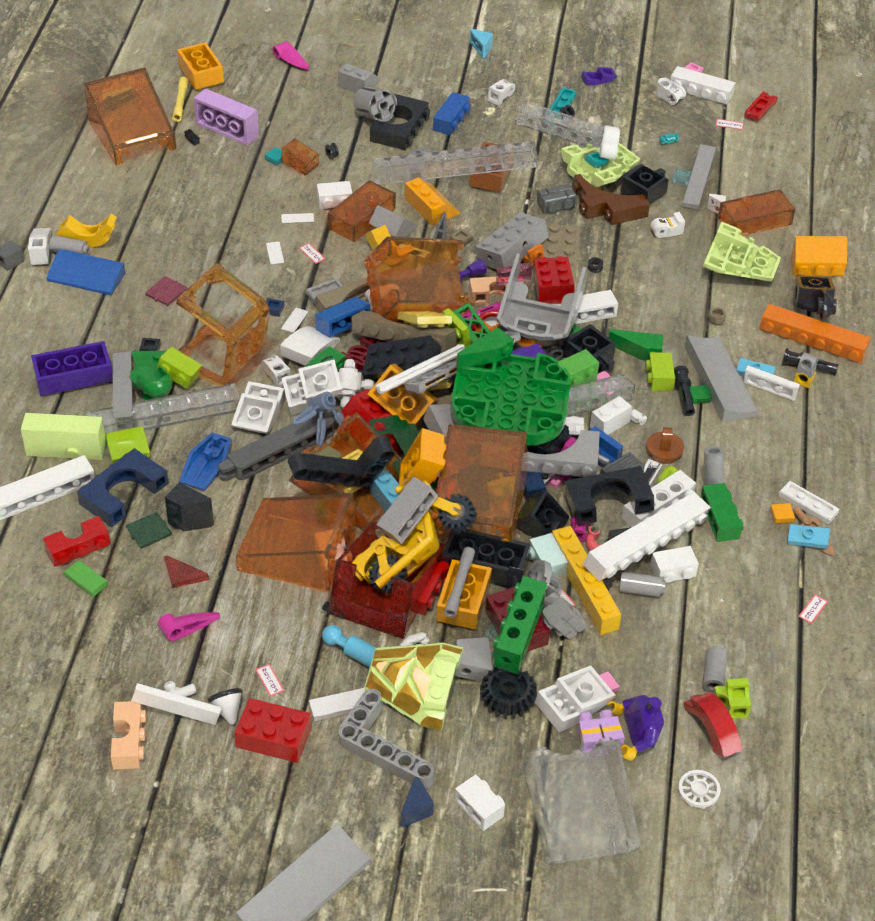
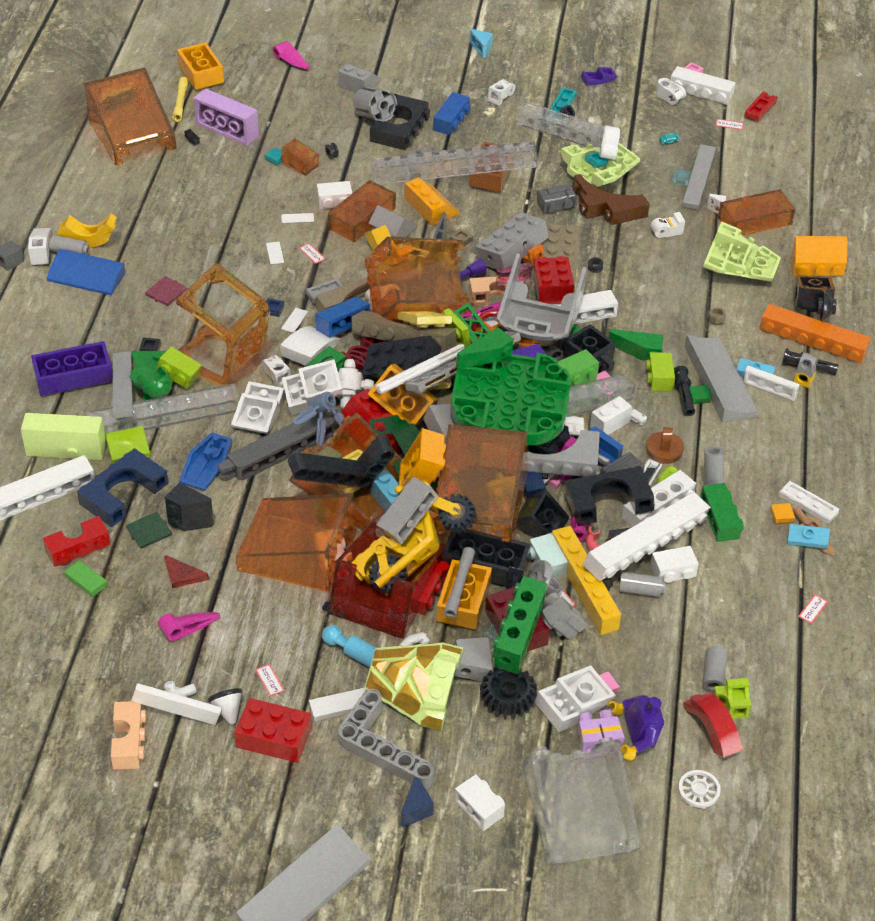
black hinge [621,164,669,204] -> none

